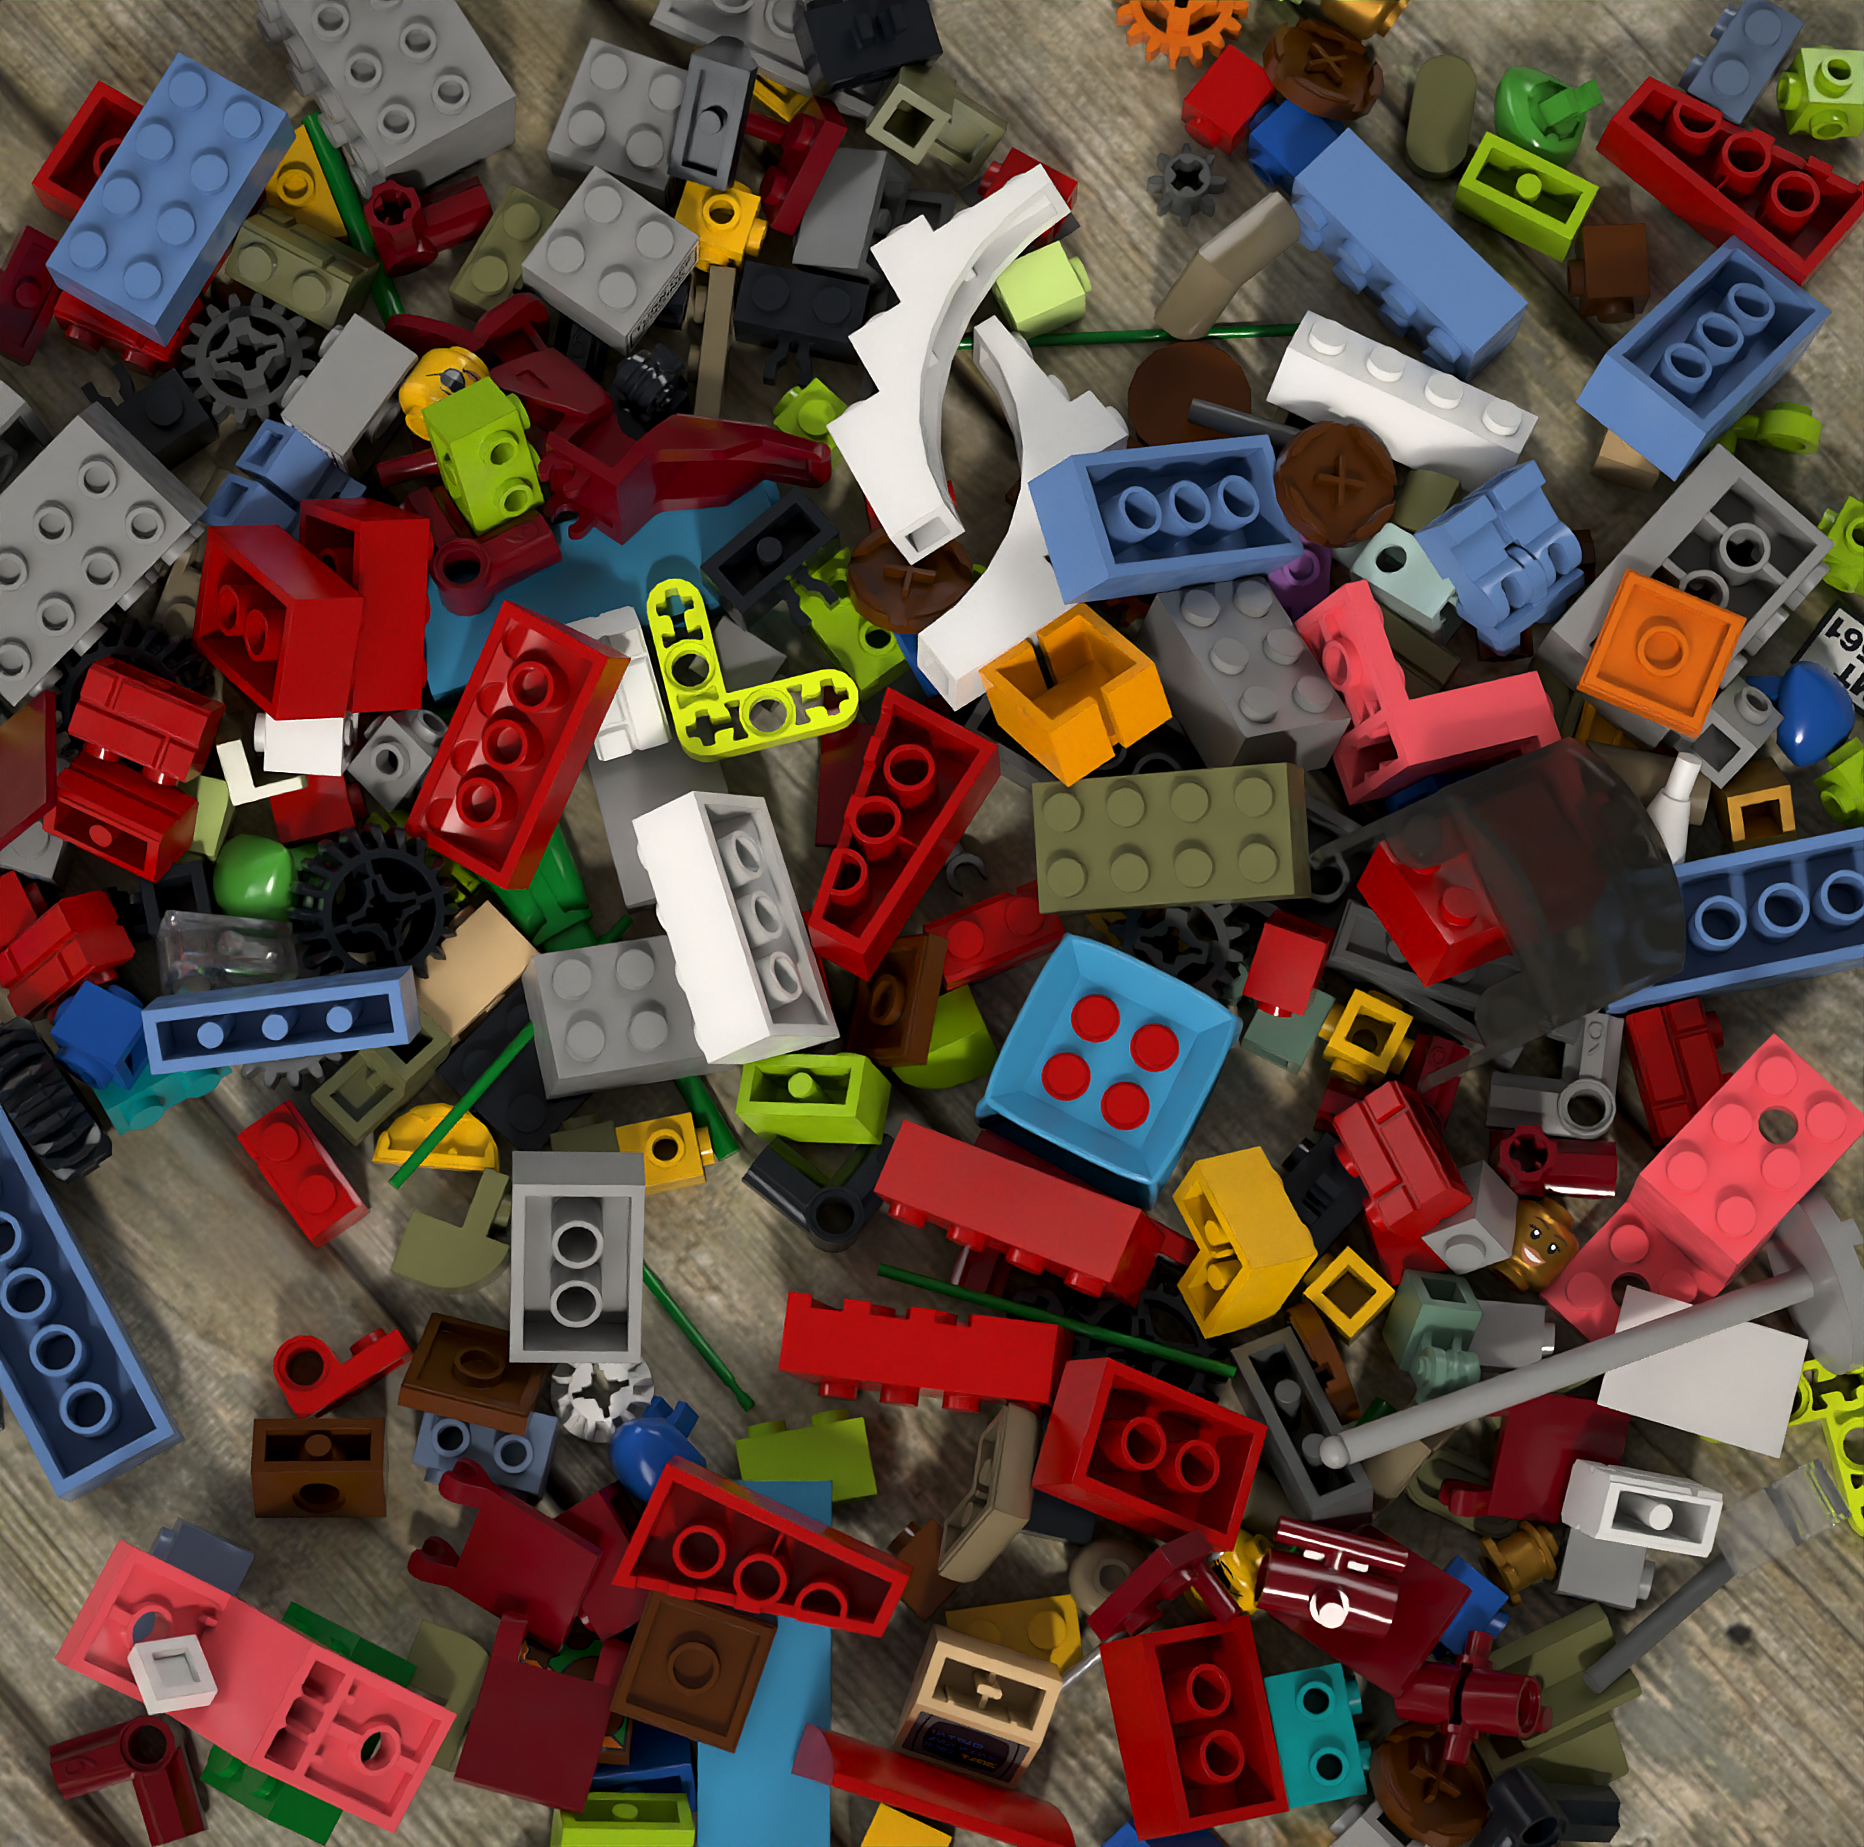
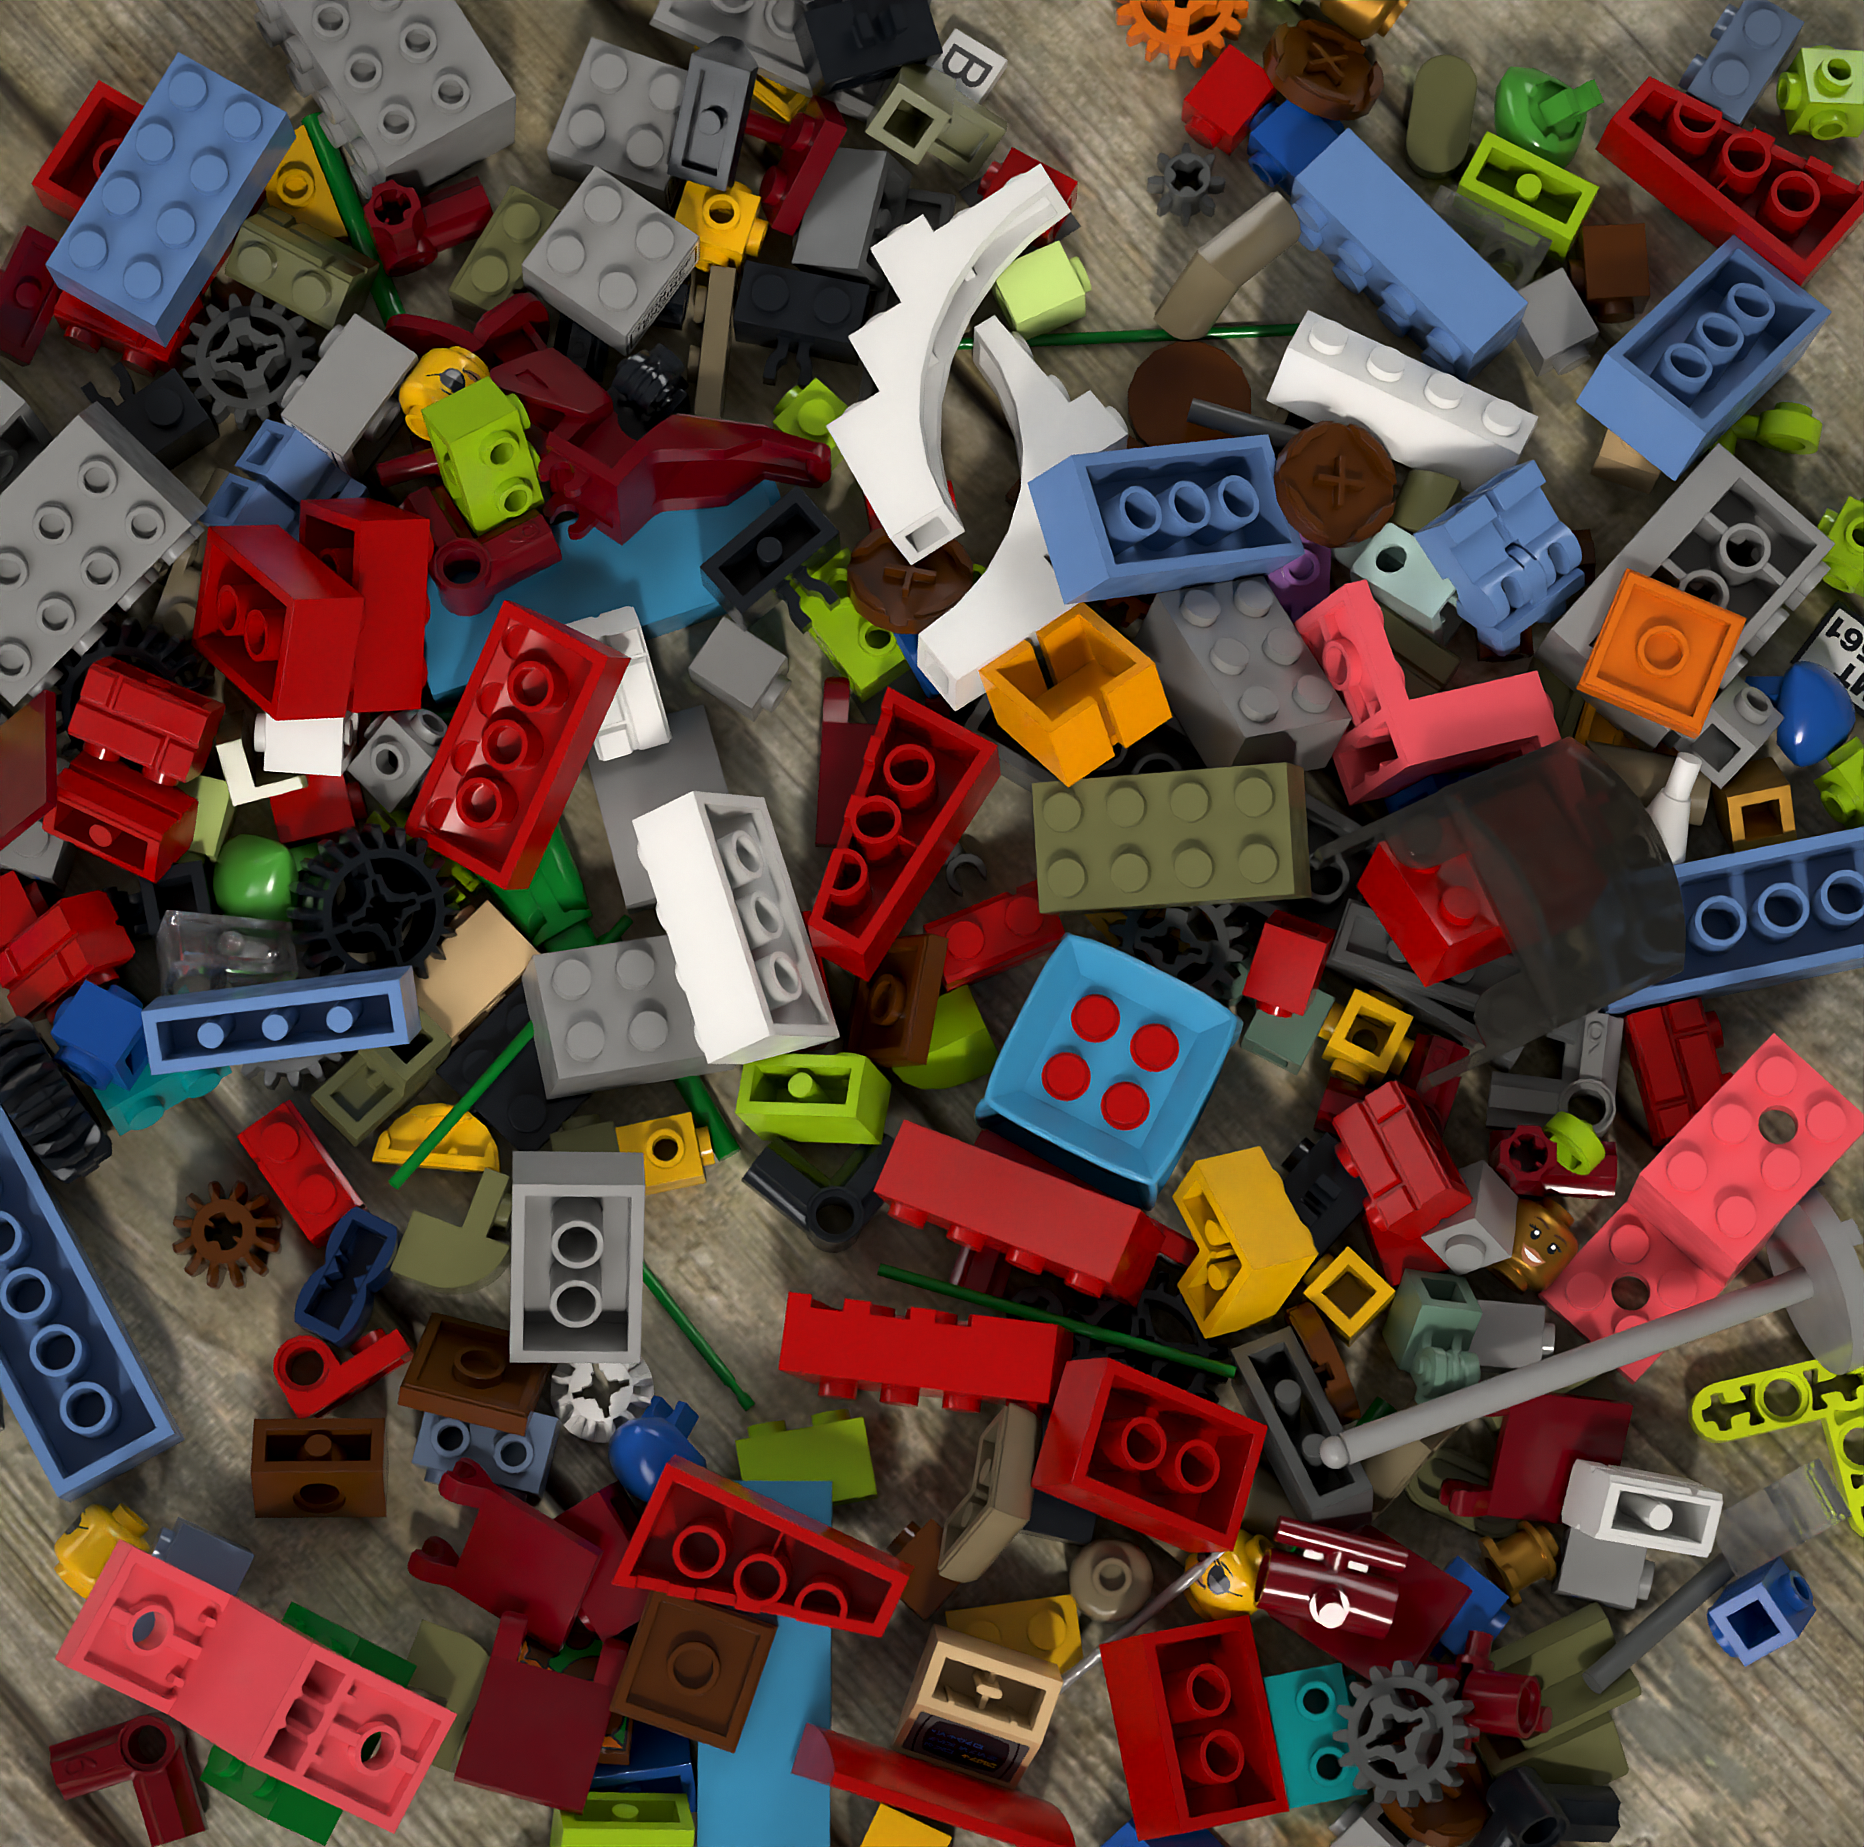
white plate [127,1634,218,1715] -> none
neon yellow beam [646,579,859,762] -> none
dark red plate [1086,1529,1243,1641] -> none
white sticker [1597,1285,1809,1459] -> none
none -> yellow head [54,1503,150,1600]
none -> reddish brown gear [172,1180,282,1290]
none -> dark blue brick [294,1206,403,1350]
none -> white tile [932,28,1007,106]
none -> dark grey gear [1333,1661,1480,1807]
none -> clear plate [1429,185,1552,291]
none -> light grey brick [1515,267,1599,377]
none -> lime tile [1542,1111,1605,1175]
none -> blue brick [1707,1556,1816,1667]

